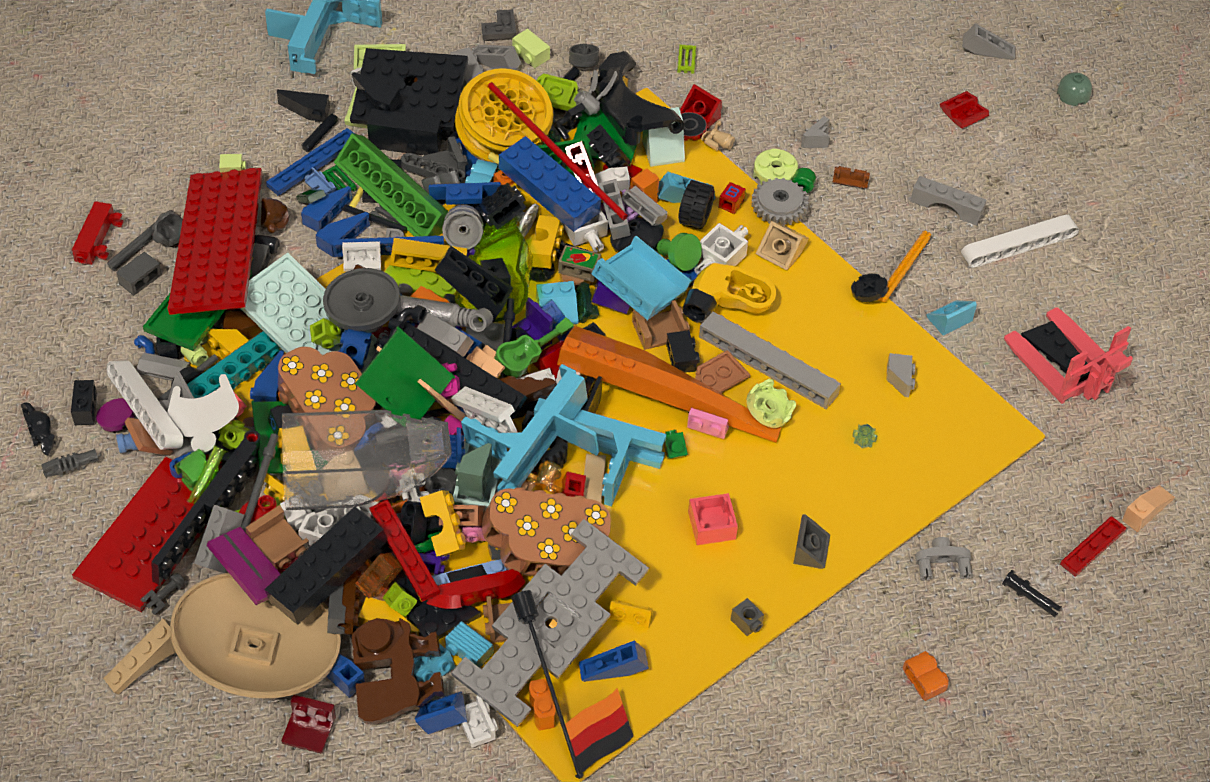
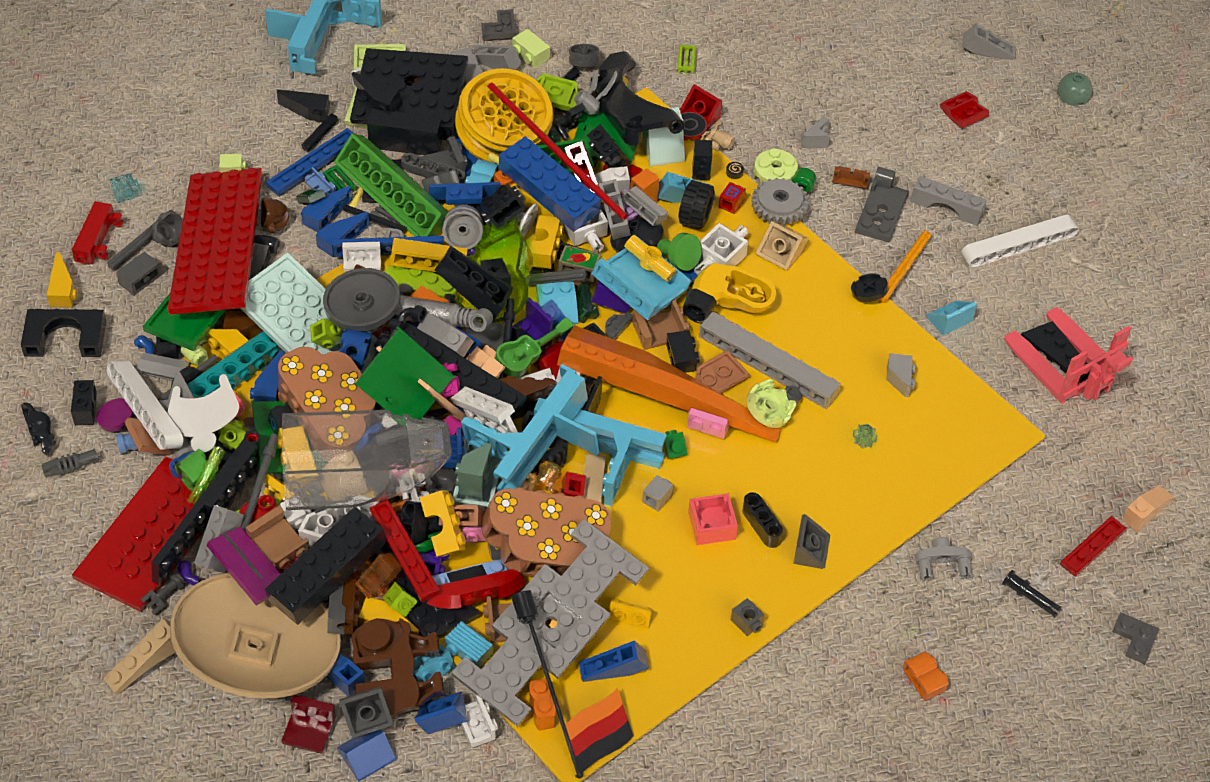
none -> black arch [21,309,106,357]
none -> yellow slope [47,252,77,308]
none -> clear light blue brick [110,172,140,203]
none -> dark purple arm [178,561,201,586]
none -> slope [337,730,396,782]
none -> dark grey slope [339,686,394,739]
none -> dark grey axle [519,269,587,286]
none -> dark grey tile [605,313,632,340]
none -> yellow piece [624,235,677,282]
none -> light grey brick [642,475,673,512]
none -> black brick [692,140,712,180]
none -> tile [726,162,744,179]
none -> black beam [742,492,783,548]
none -> dark grey tile [785,386,802,404]
none -> dark grey hinge [855,166,909,243]
none -> flat silver plate [1112,612,1159,664]

